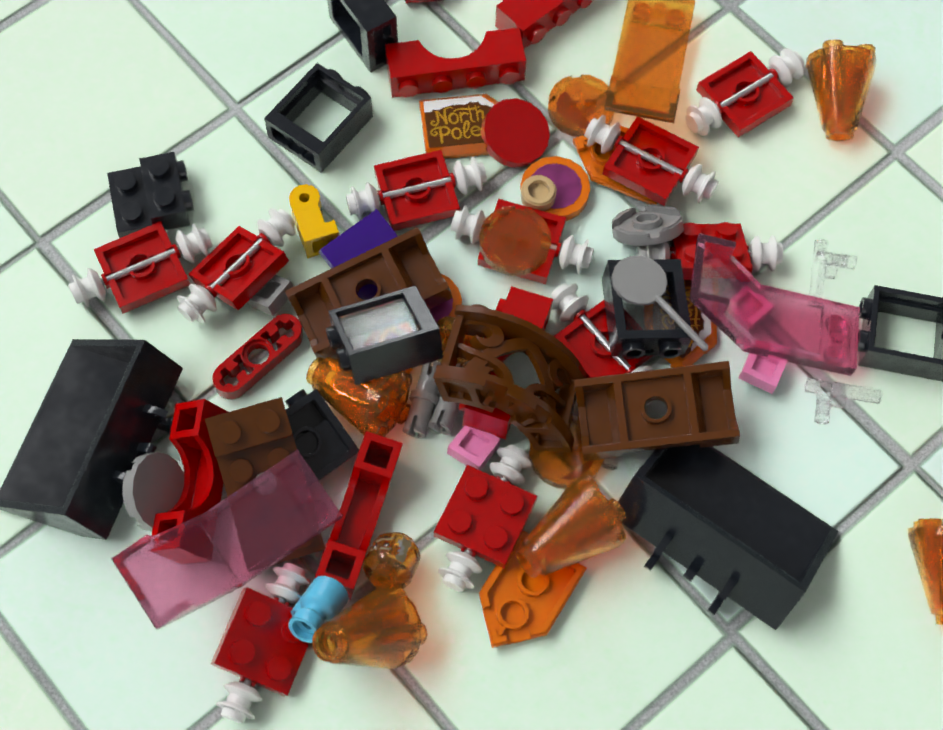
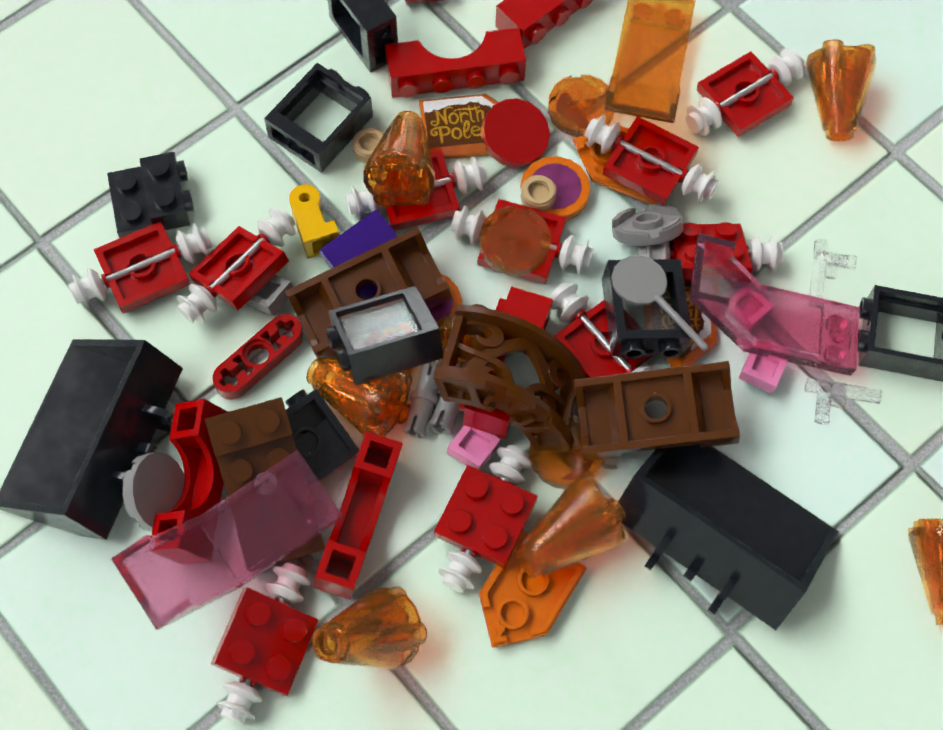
medium azure piece [288,576,349,643] -> none
clear orange head [363,532,421,591] -> none
none -> tan tile [352,128,387,164]
none -> clear orange cone [363,111,435,207]

